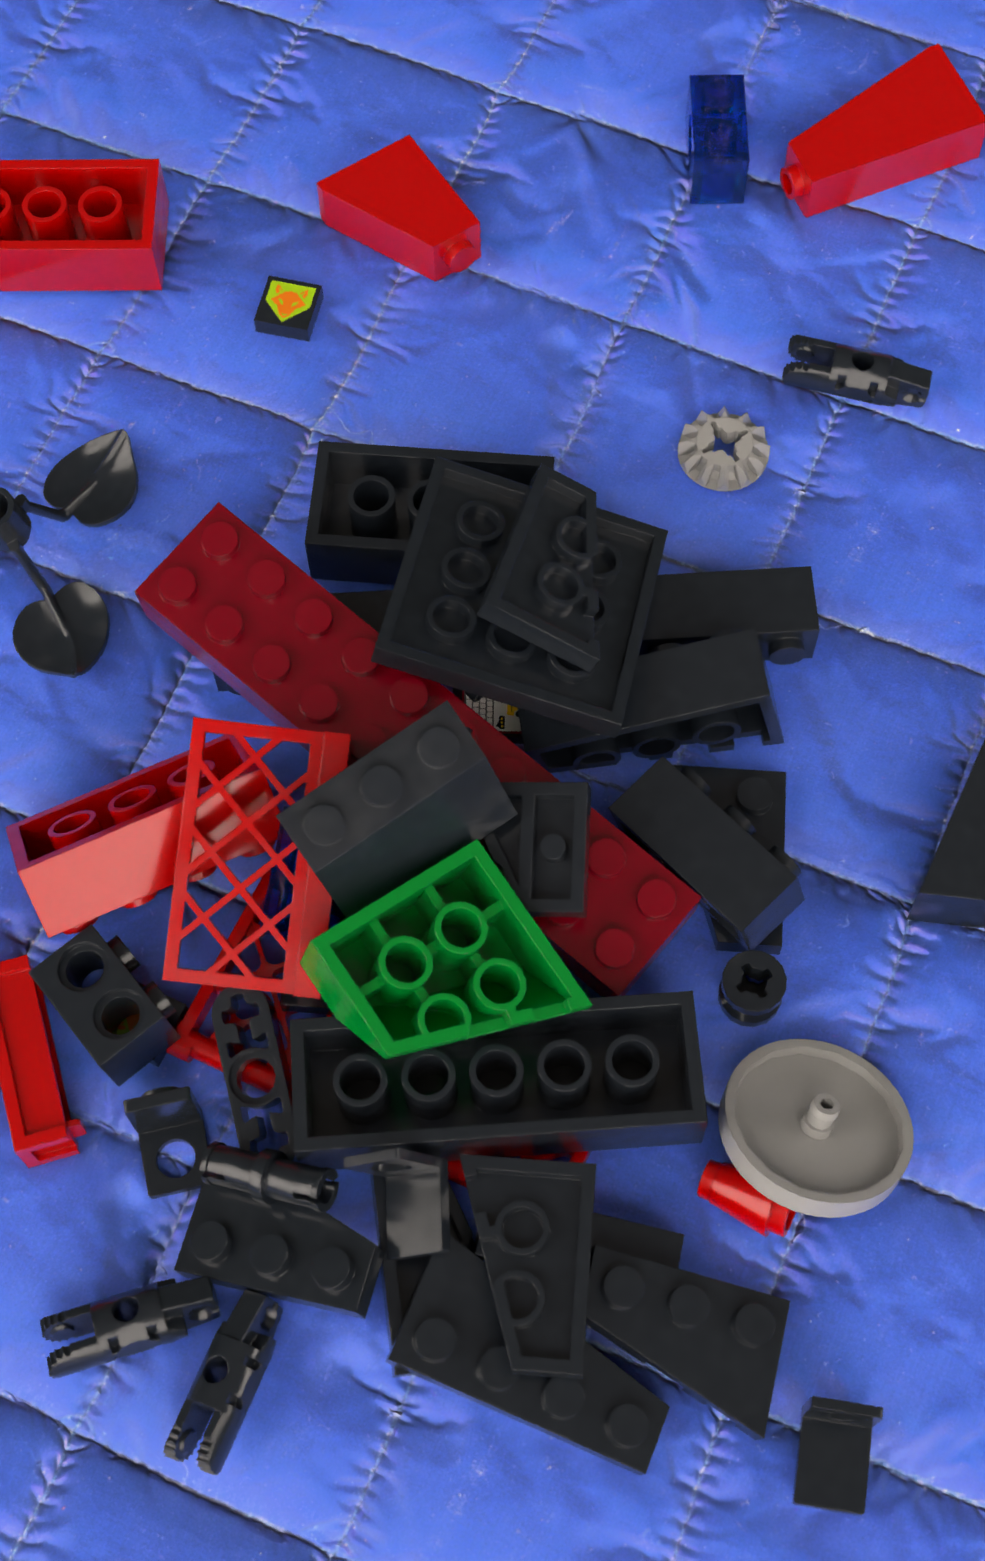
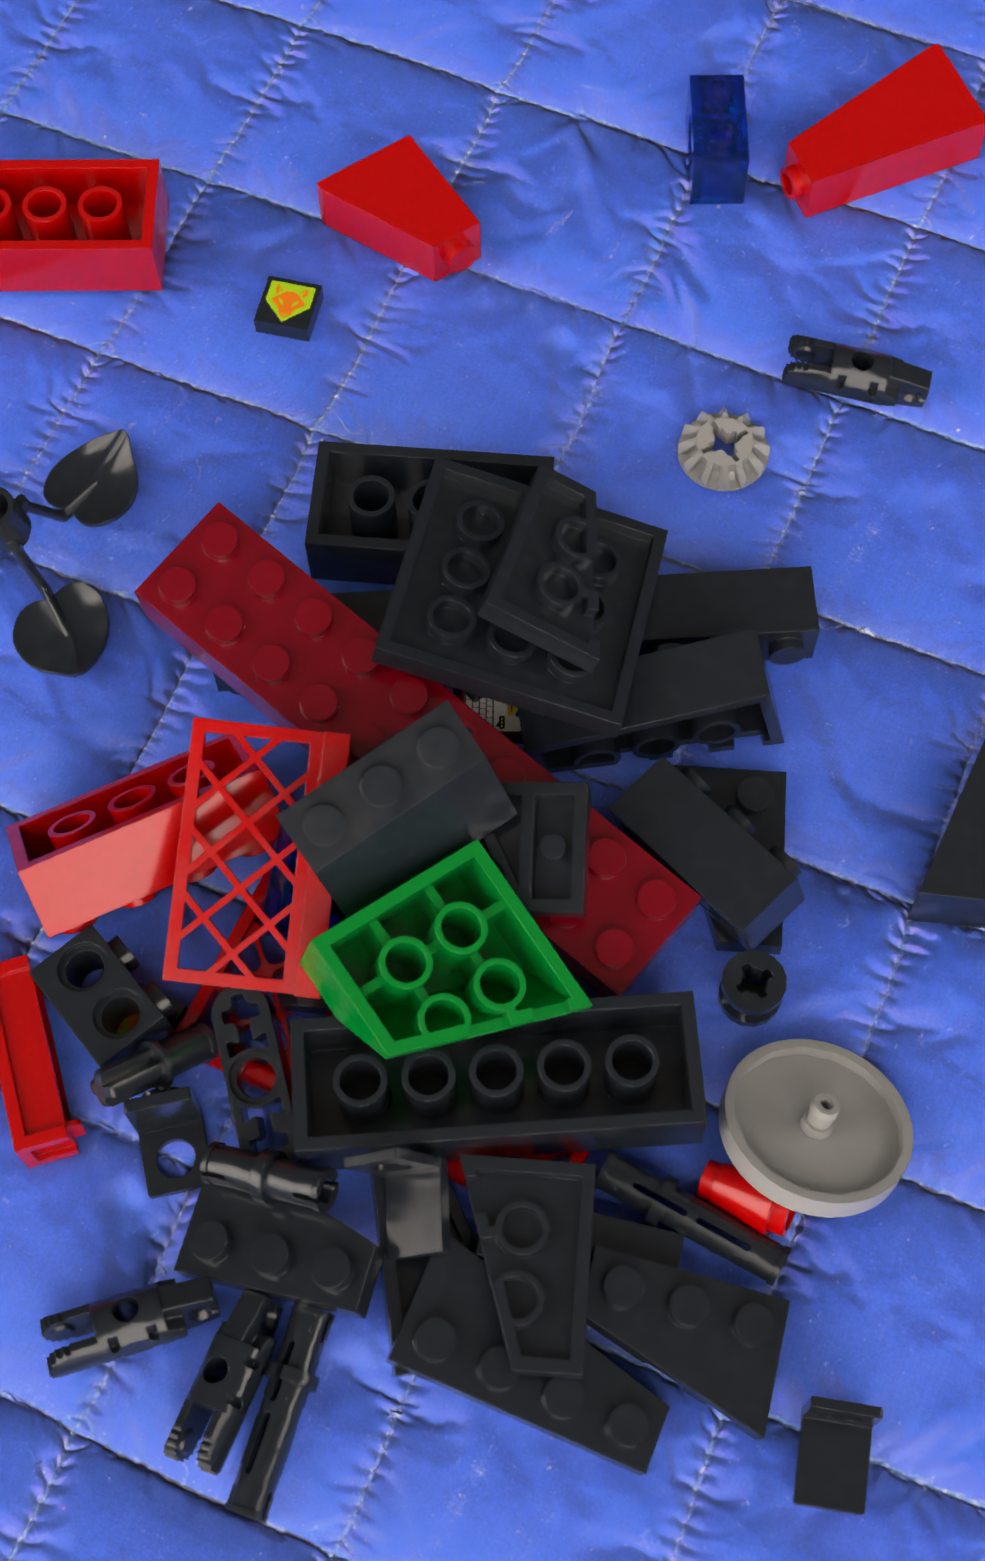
none -> black axle [90,1021,218,1107]
none -> black pin [224,1302,335,1523]
none -> black pin [595,1149,792,1286]

